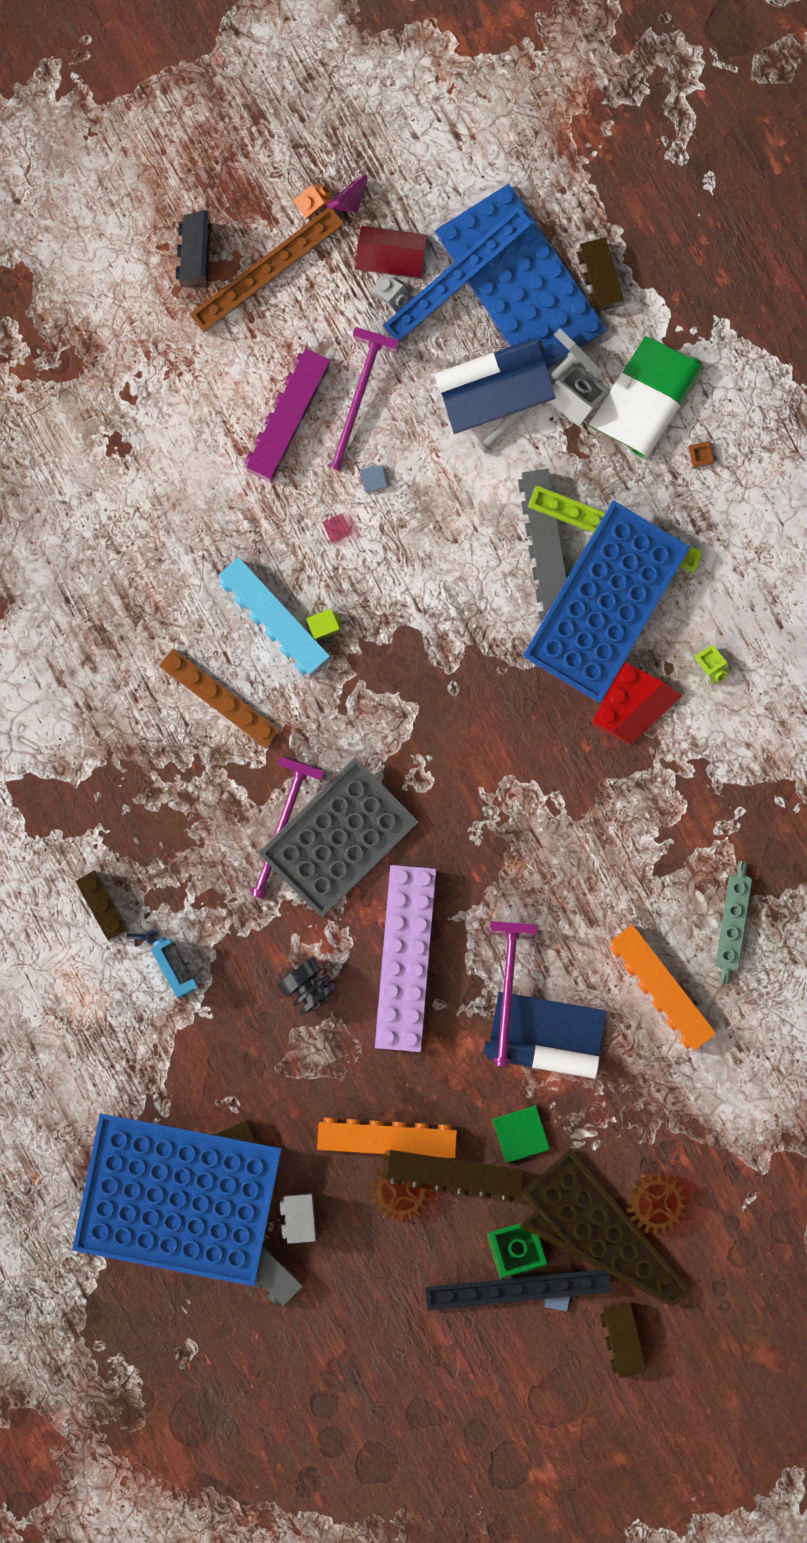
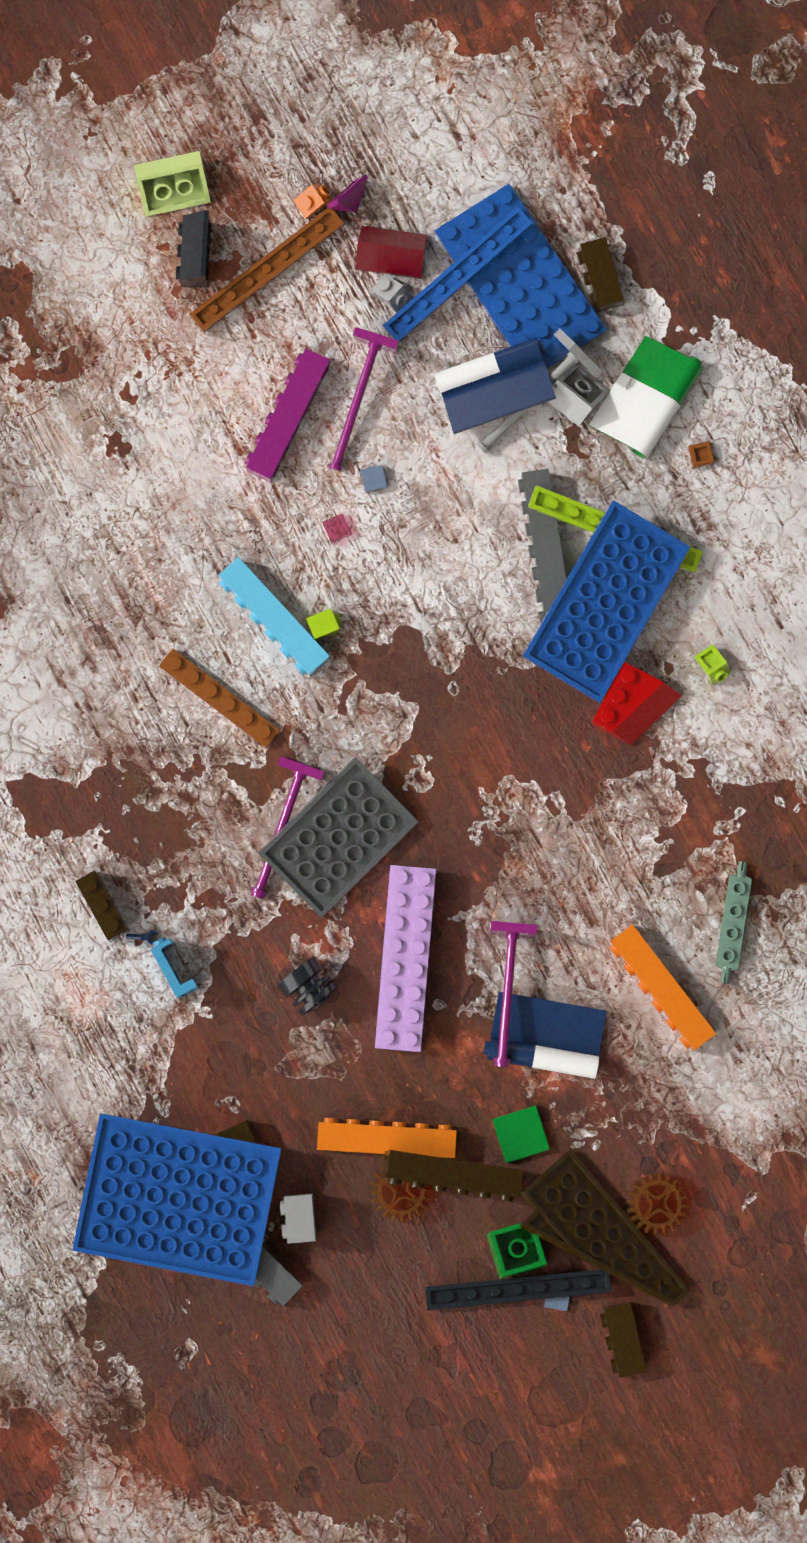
none -> yellowish green slope [134,151,211,216]

